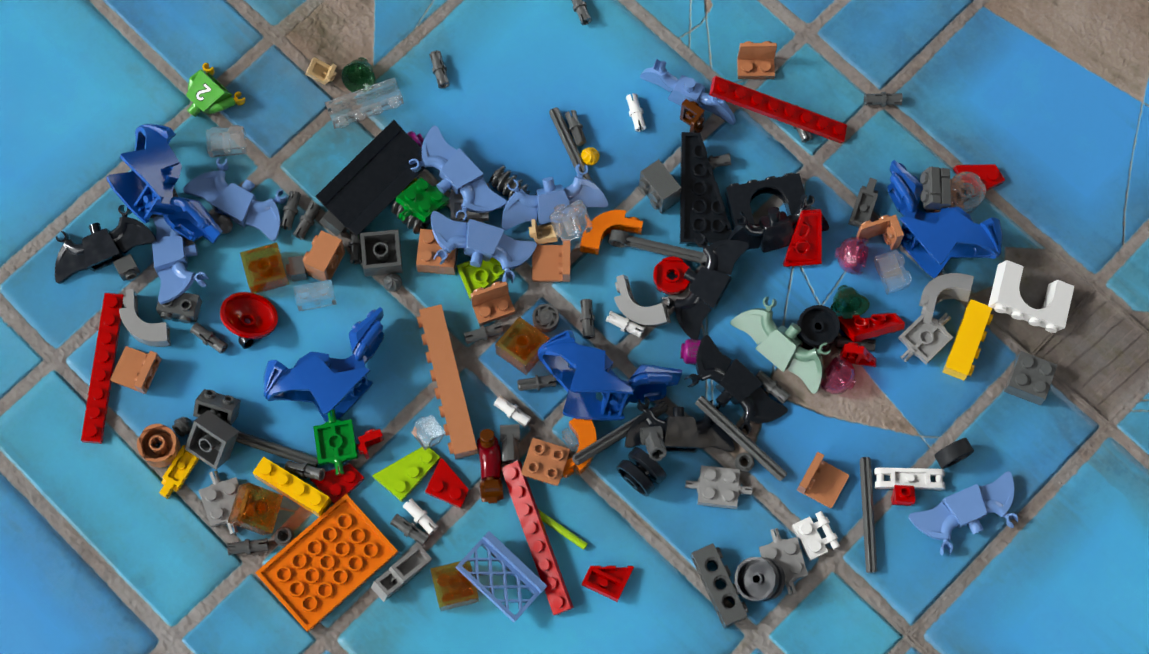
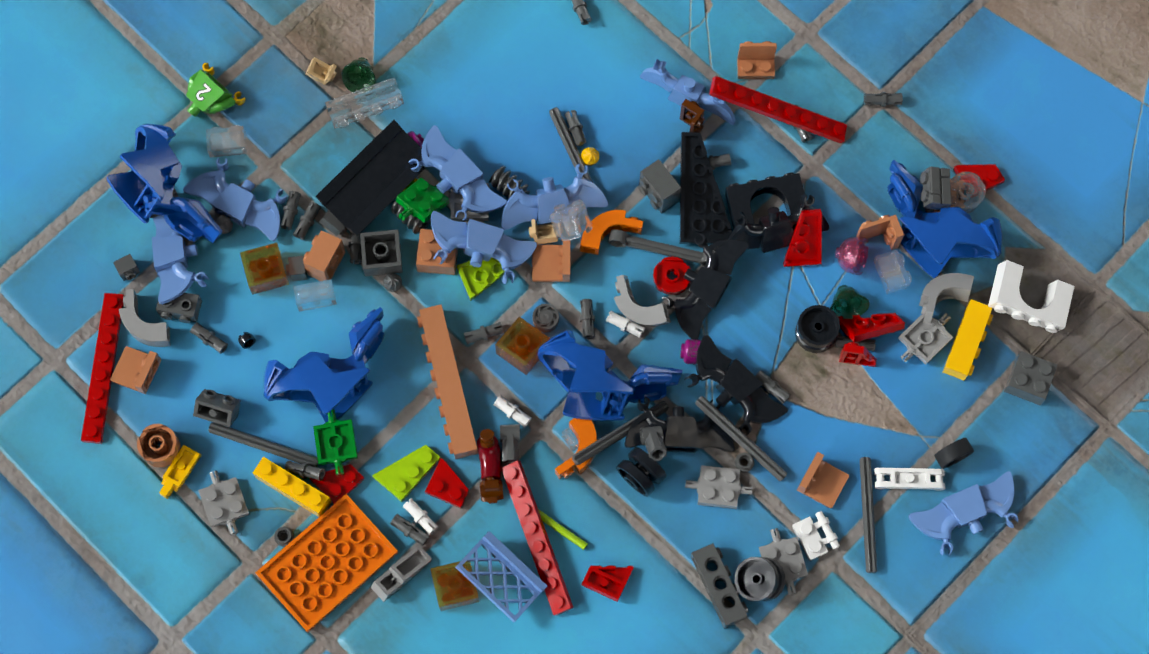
black torso [55,205,156,284] -> none
dark grey plate [172,417,193,437] -> none
dark grey brick [185,410,239,470] -> none
red dish [220,292,278,339] -> none
dark grey pin [227,538,269,556] -> none
clear orange brick [228,483,283,535] -> none
red bracket [356,429,384,459] -> none
clear brick [411,415,446,450] -> none
dark grey pin [429,50,450,89] -> none
nougat bracket [470,281,515,326] -> none
dark grey axle [517,375,556,391] -> none
nougat bracket [521,438,570,486] -> none
white pin [626,93,647,132] -> none
torso [730,297,831,394] -> none
clear pink cylinder [820,355,856,395] -> none
dark grey hinge [848,178,878,228] -> none
red bracket [891,485,915,506] -> none

